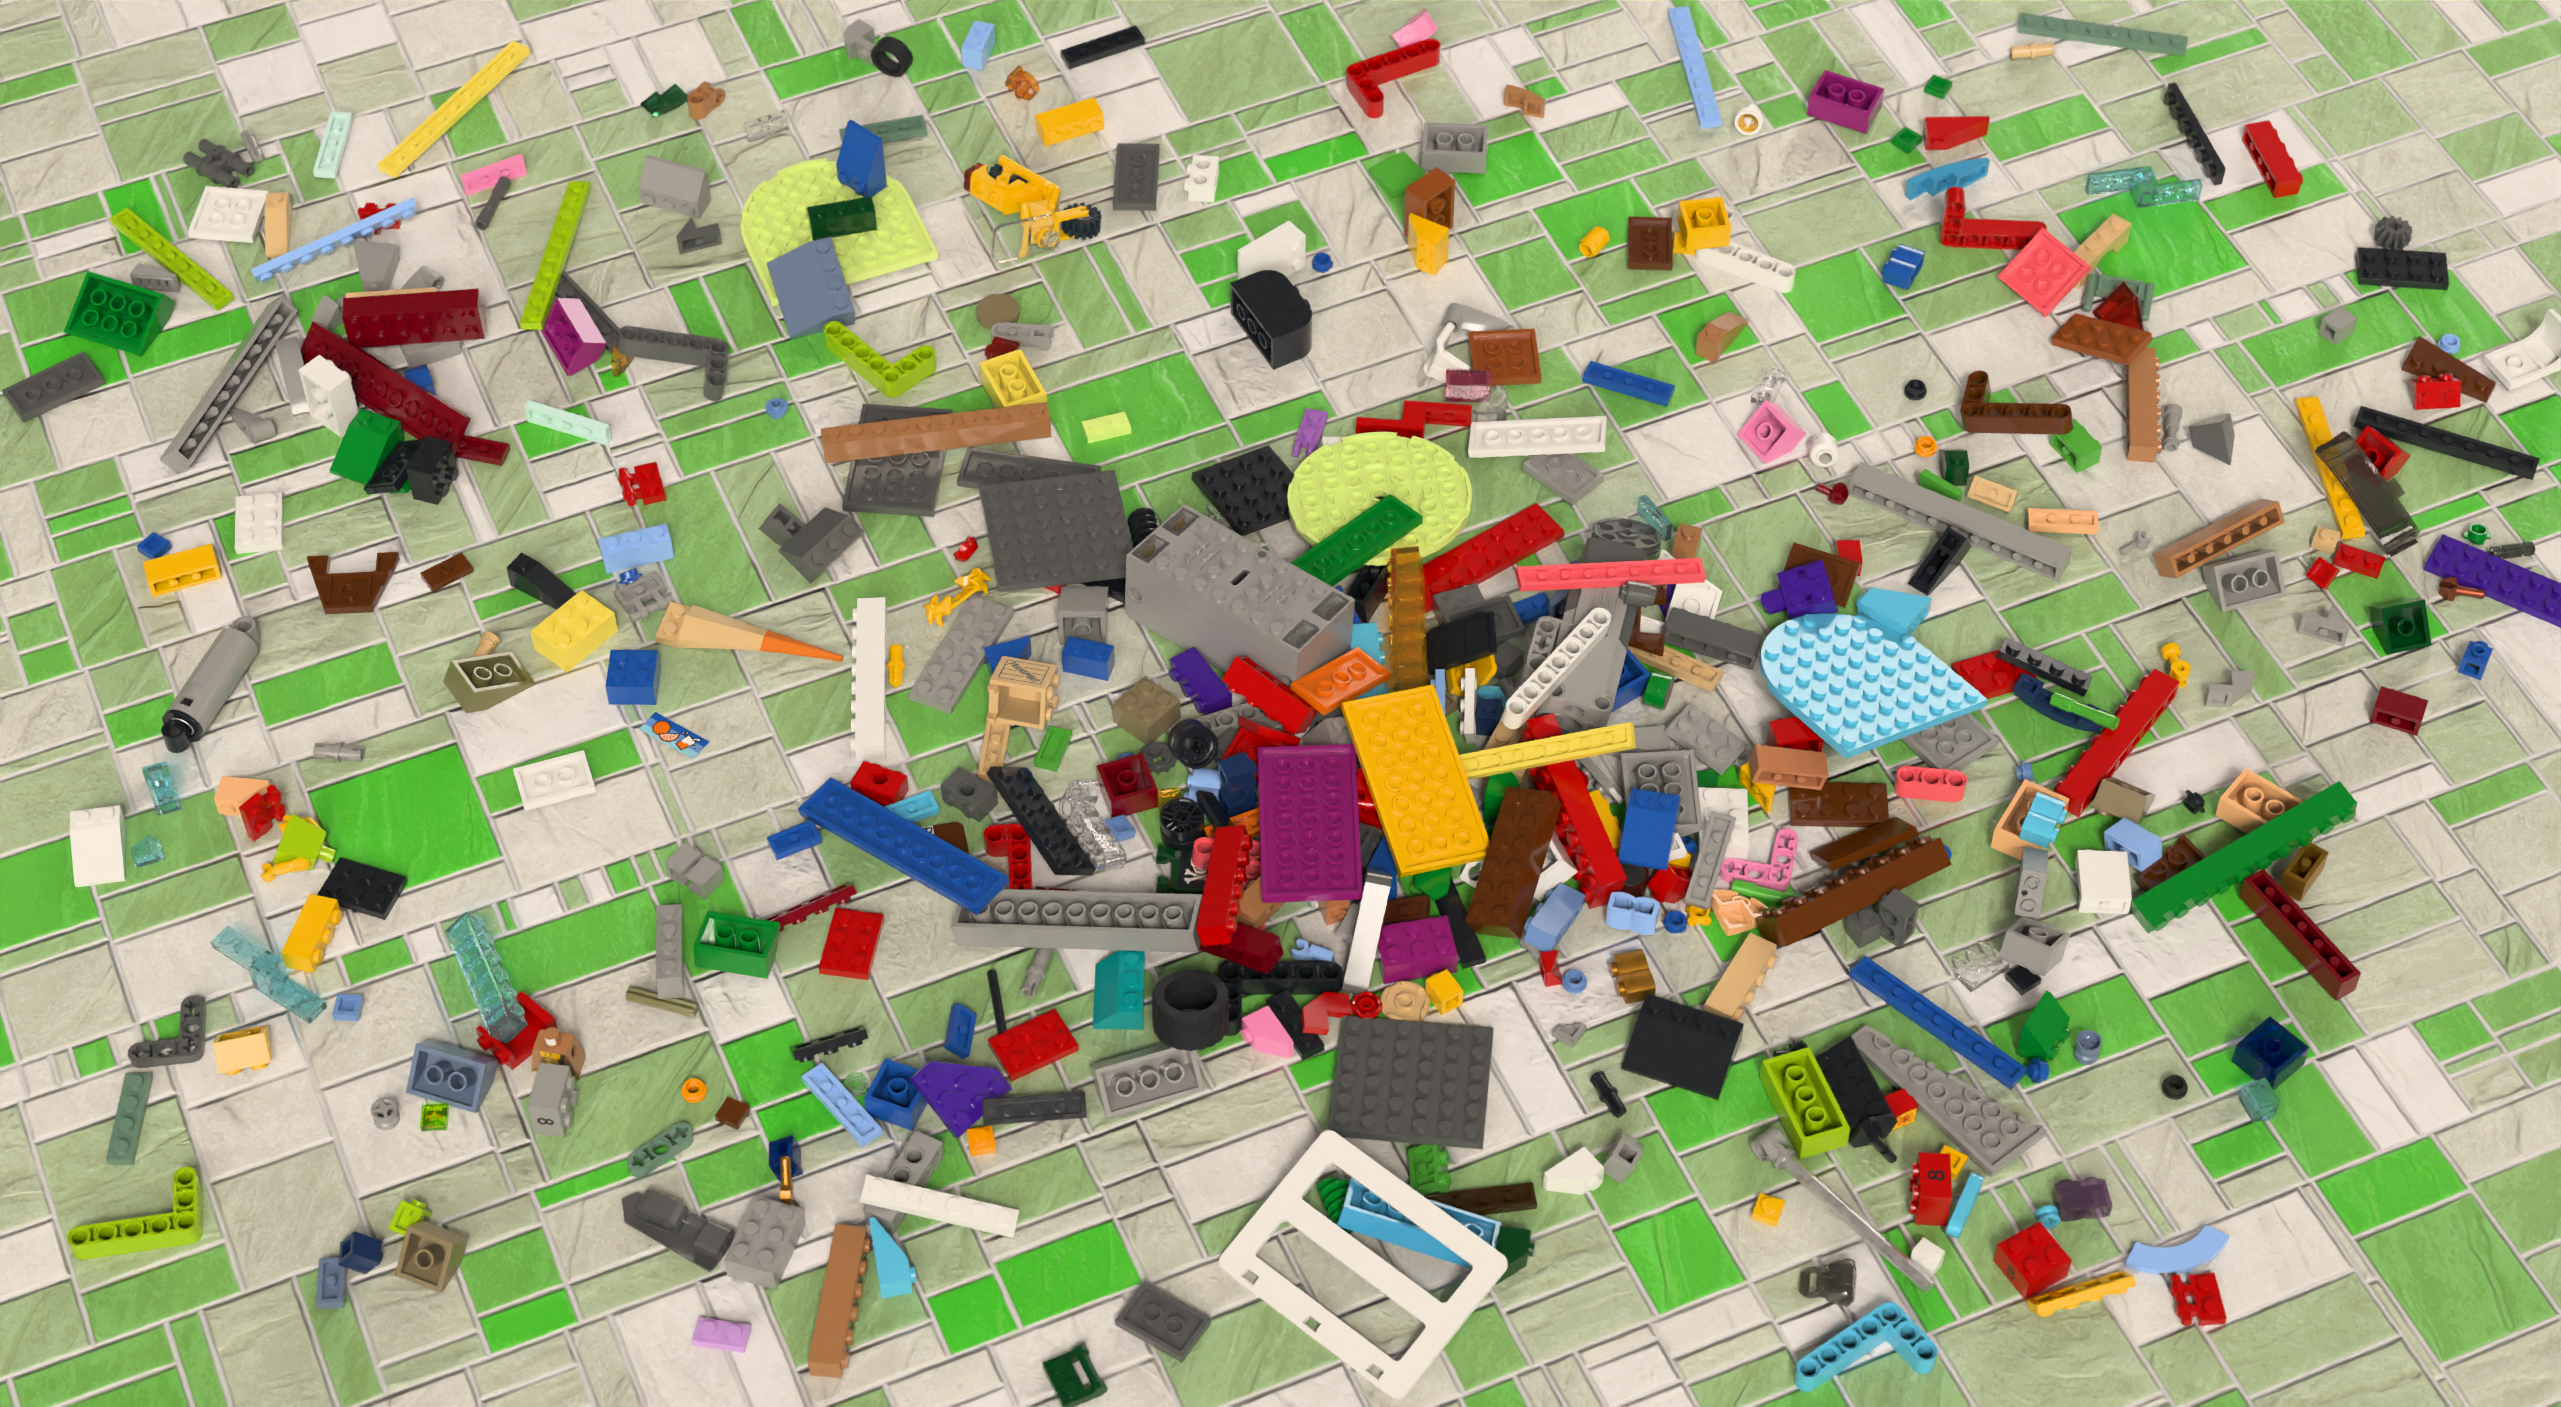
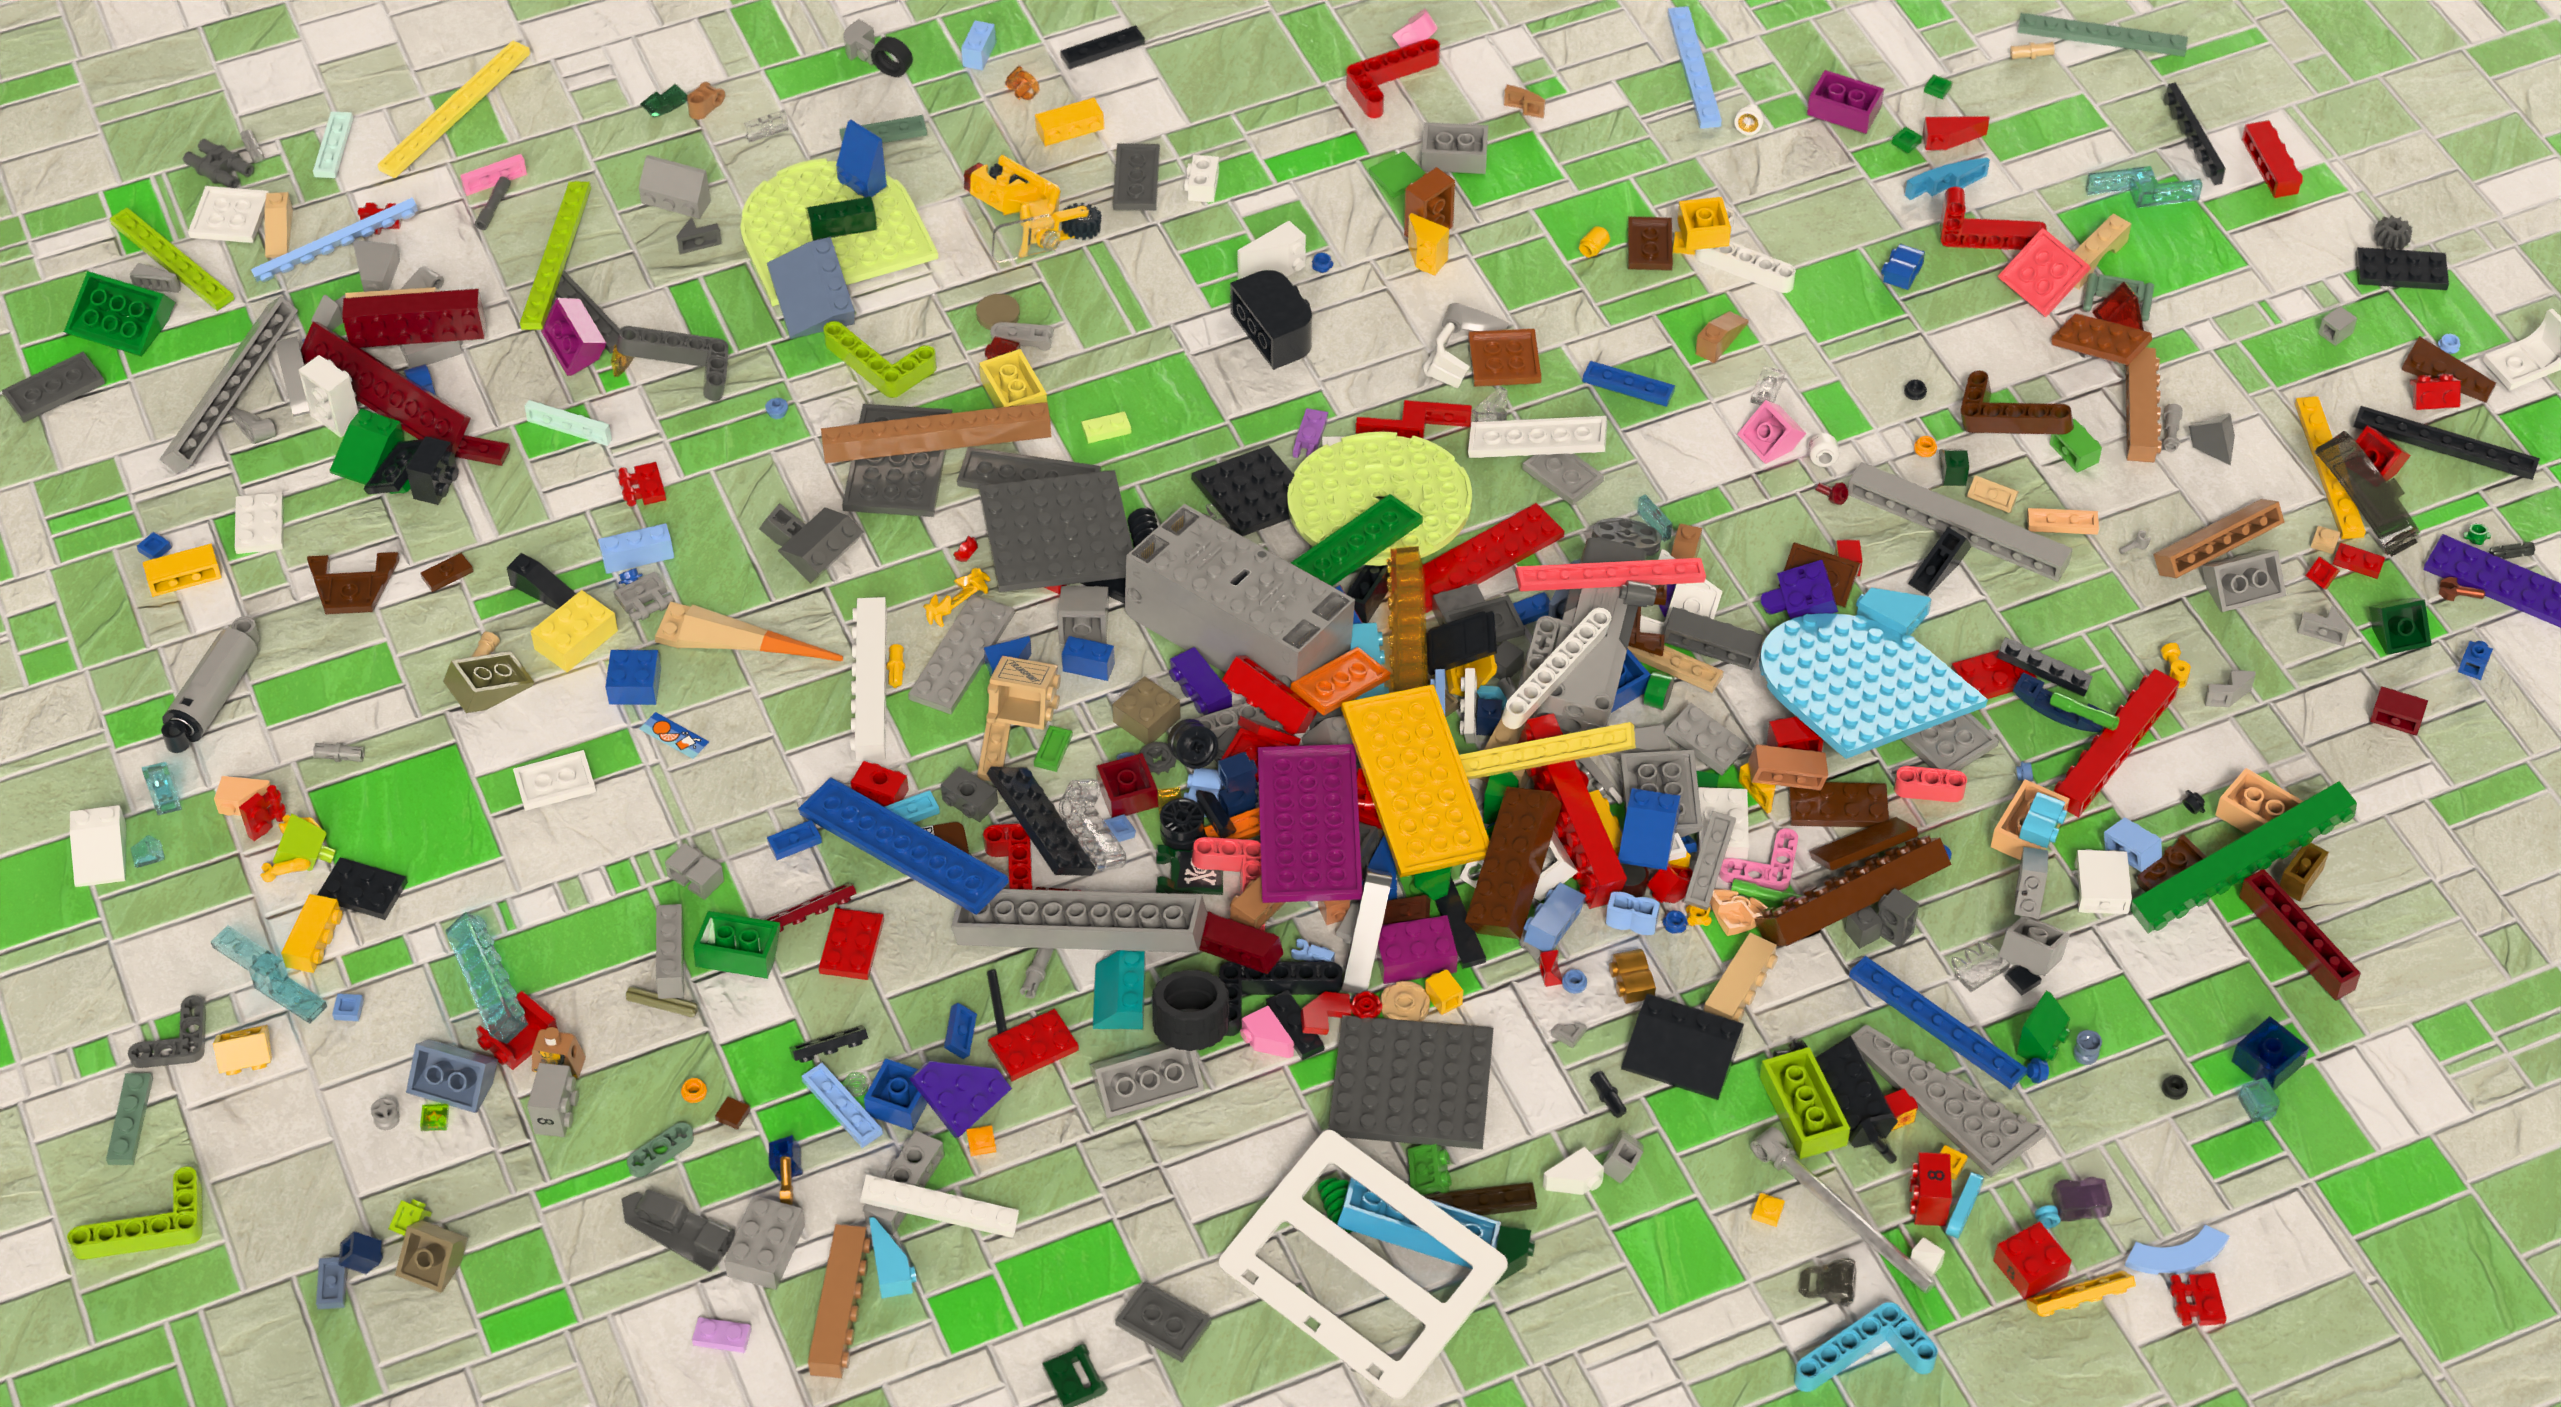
black plate [982,1092,1087,1126] -> none
red brick [1196,825,1253,946] -> none
clear pink brick [1445,369,1491,403] -> none
bright green tile [1918,469,1963,503] -> none
dark tan slope [2092,776,2156,824] -> none

